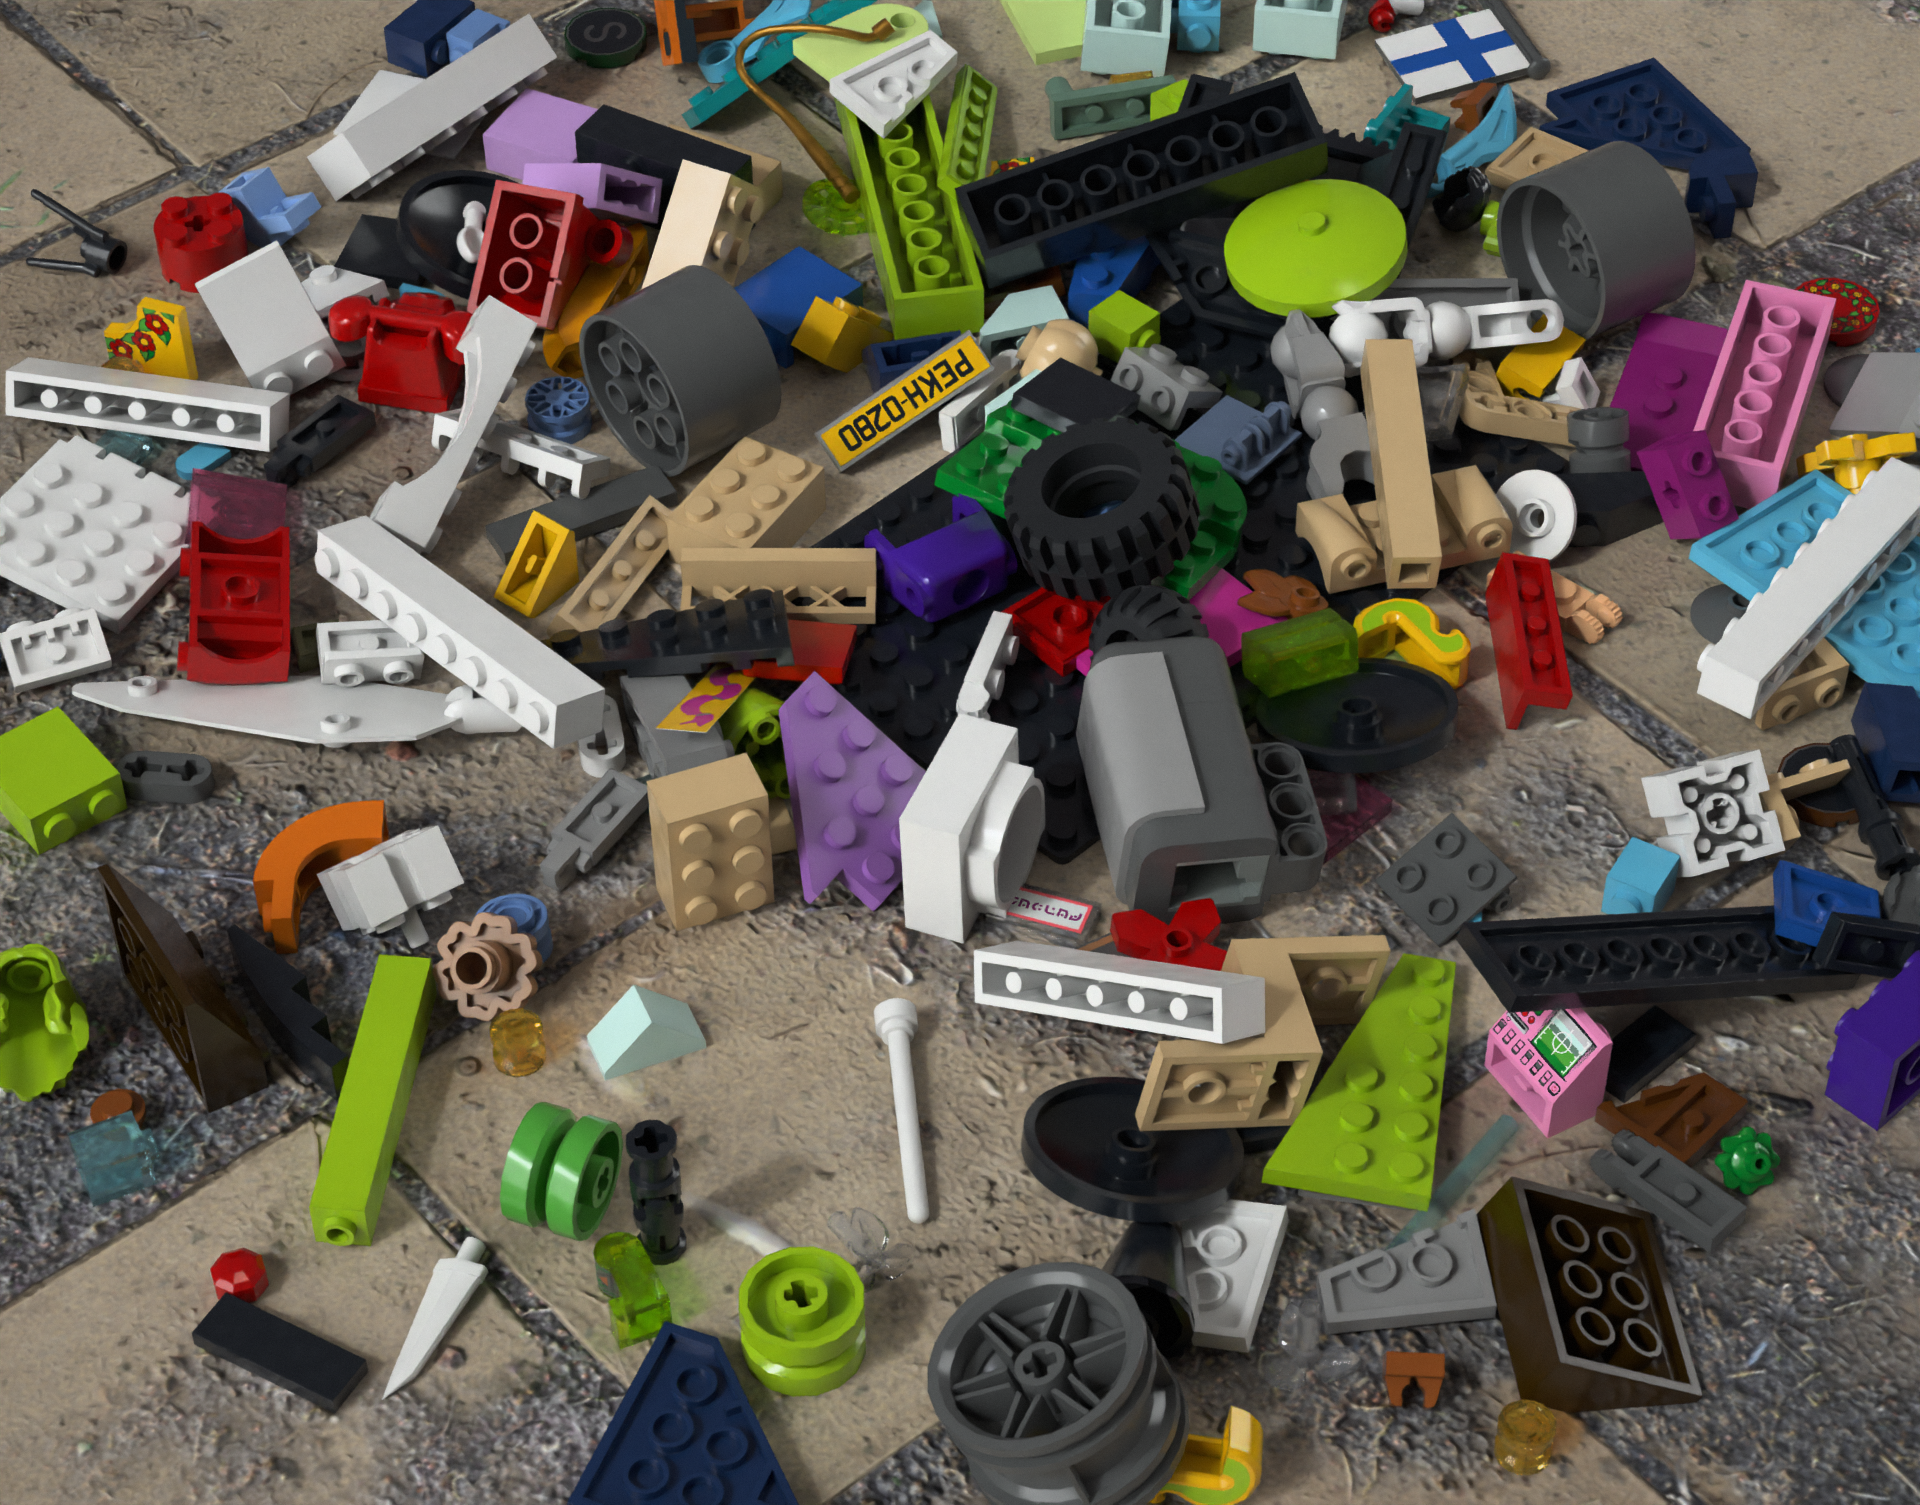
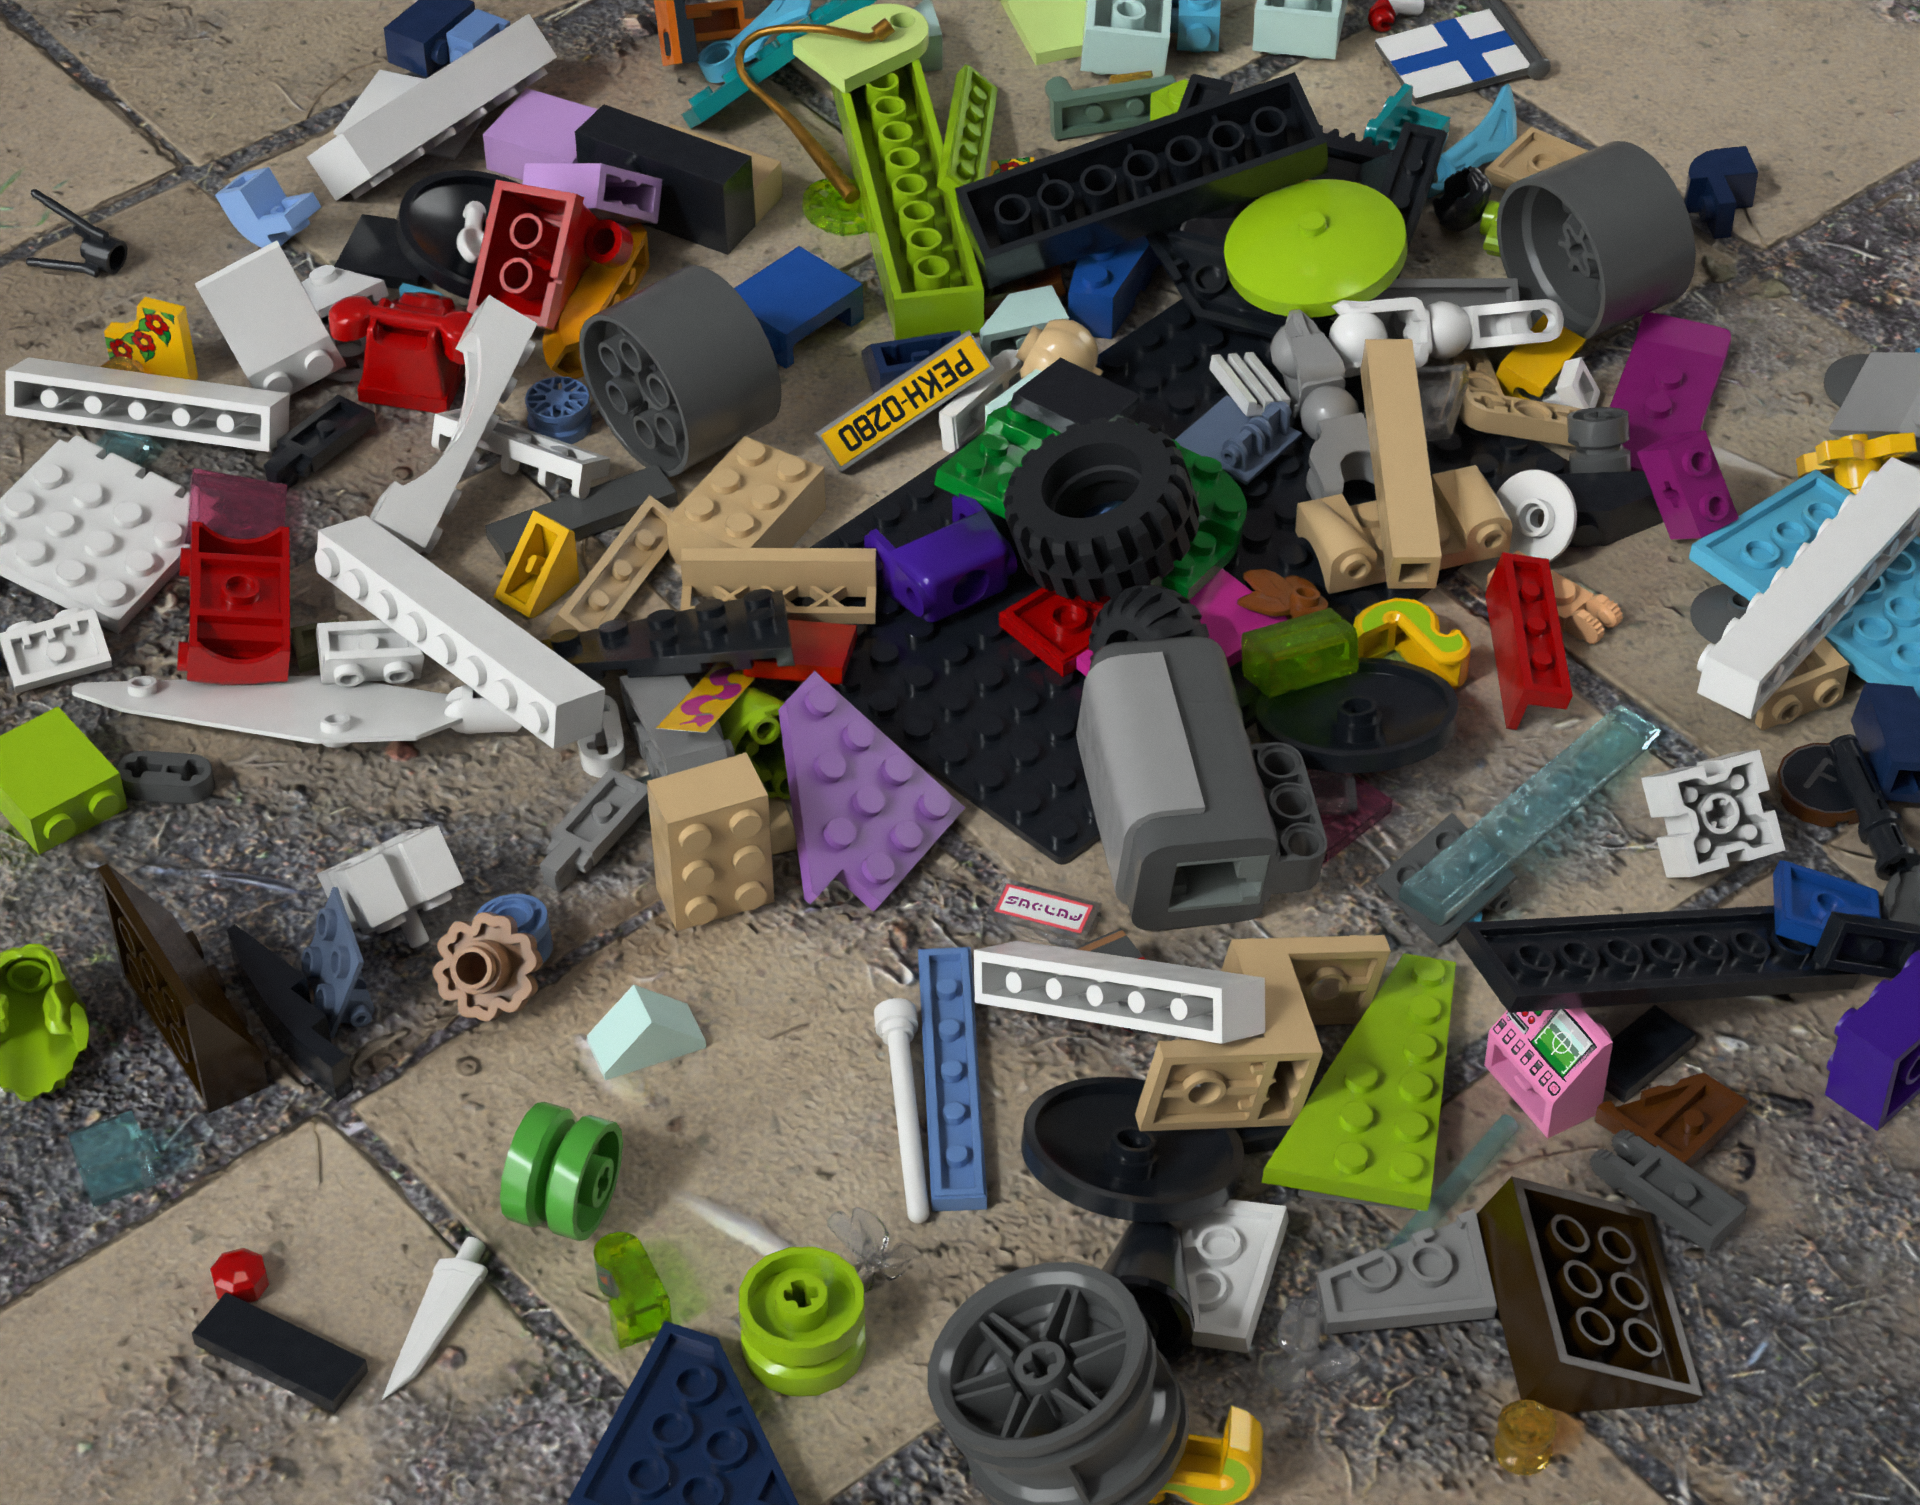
dark orange plate [90,1089,147,1141] -> none
red brick [153,192,249,293] -> none
medium azure piece [175,442,232,480] -> none
orange arch [253,800,390,954] -> none
lime brick [309,954,437,1246] -> none
clear yellow wheel [489,1008,547,1077] -> none
tile [564,8,647,68] -> none
black piece [626,1120,687,1265] -> none
tan brick [641,159,764,290] -> none
yellow slope [791,296,894,373] -> none
white wing [829,30,958,139] -> none
white container [899,713,1045,944] -> none
white hinge [956,611,1019,721] -> none
lime brick [1088,290,1160,363] -> none
light grey bracket [1110,344,1223,431] -> none
red plant [1110,898,1227,971] -> none
dark orange tile [1382,1351,1445,1409] -> none
dark orange tile [1450,82,1498,134] -> none
dark blue wing [1539,58,1751,170] -> none
medium azure brick [1601,836,1680,914] -> none
bright pink brick [1693,280,1836,509] -> none
green plant [1714,1126,1780,1195] -> none
tan bracket [1758,758,1851,859] -> none
tile [1794,278,1880,347] -> none
none -> sand blue hinge [301,887,375,1038]
none -> medium blue tile [918,947,987,1212]
none -> white tile [1209,352,1291,417]
none -> clear light blue tile [1398,704,1660,926]

